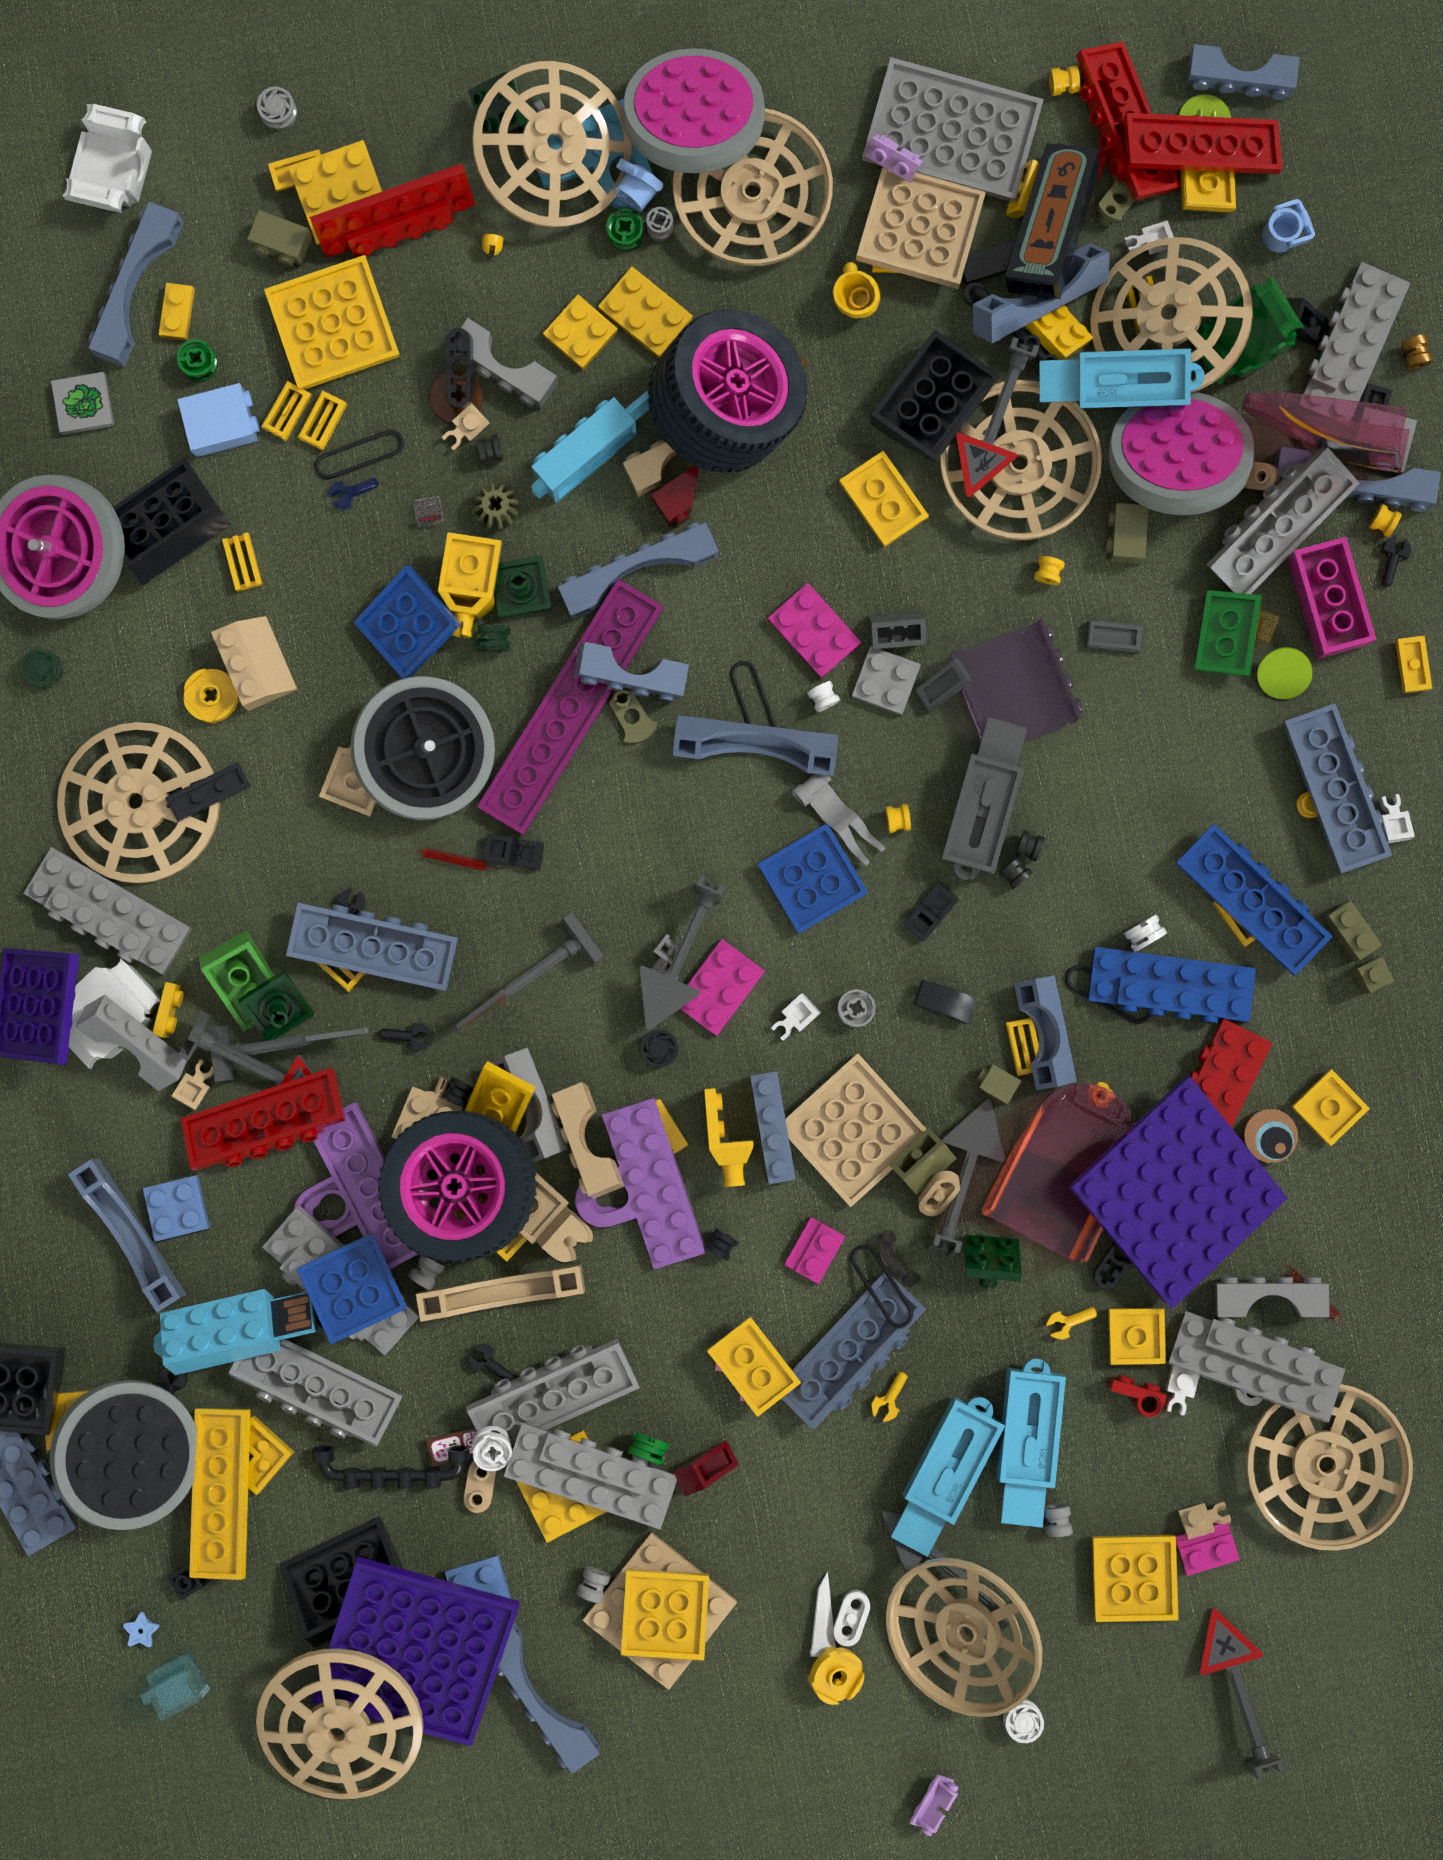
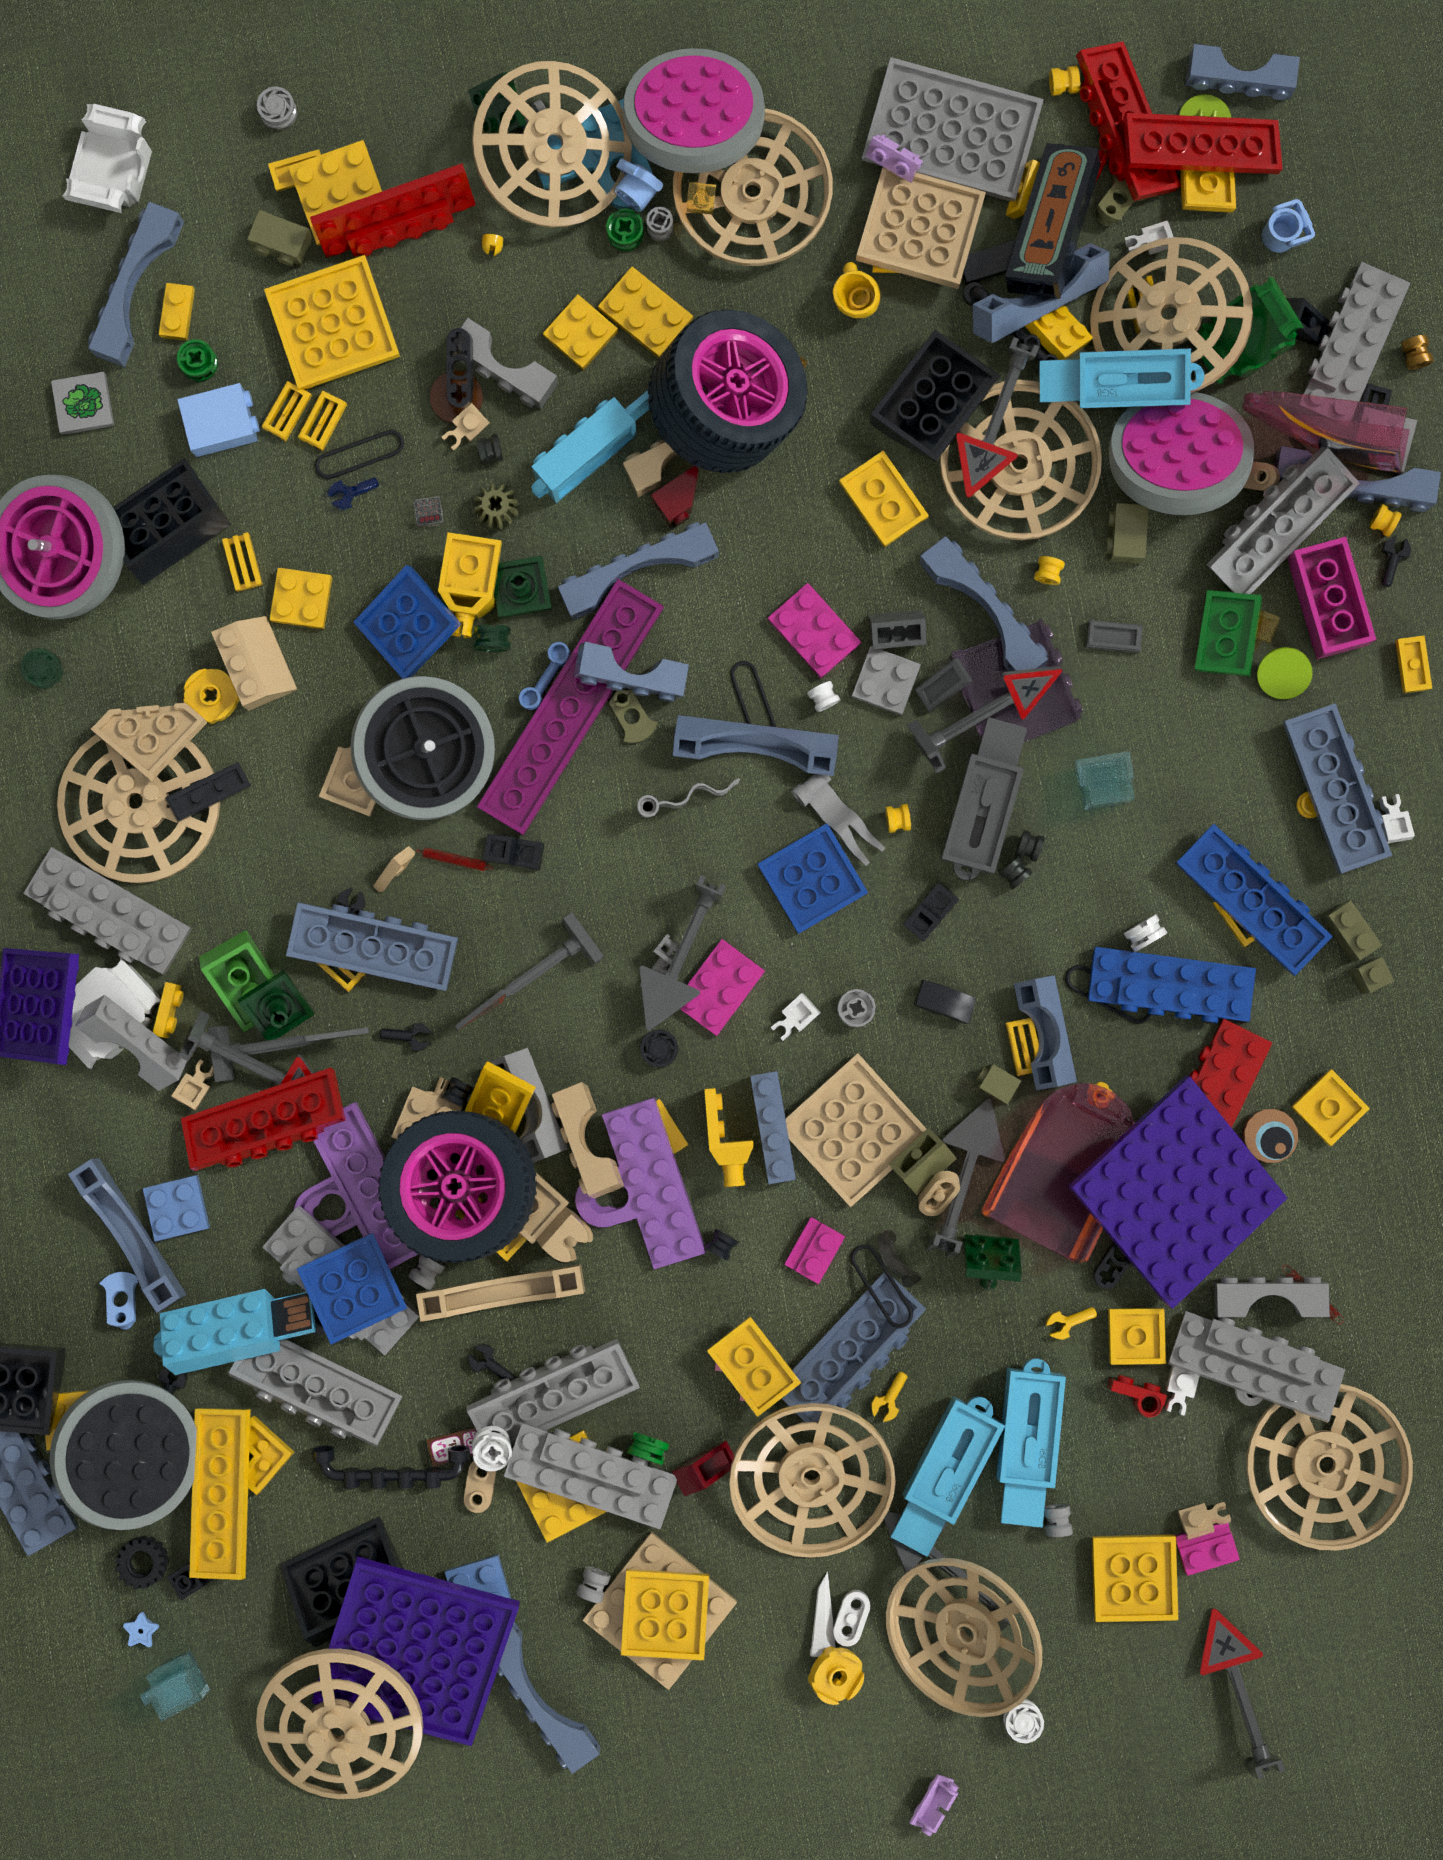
none -> tan plate [91,703,207,782]
none -> light blue piece [99,1272,139,1330]
none -> black tyre [115,1536,169,1589]
none -> yellow plate [270,568,332,630]
none -> tan tile [373,846,416,893]
none -> medium blue bar [519,642,571,710]
none -> light grey flag [637,778,740,818]
none -> clear yellow plate [687,182,716,215]
none -> tan dish [729,1403,895,1558]
none -> dark grey piece [907,666,1062,773]
none -> sand blue arch [920,536,1048,671]
none -> clear light blue plate [1075,751,1135,811]

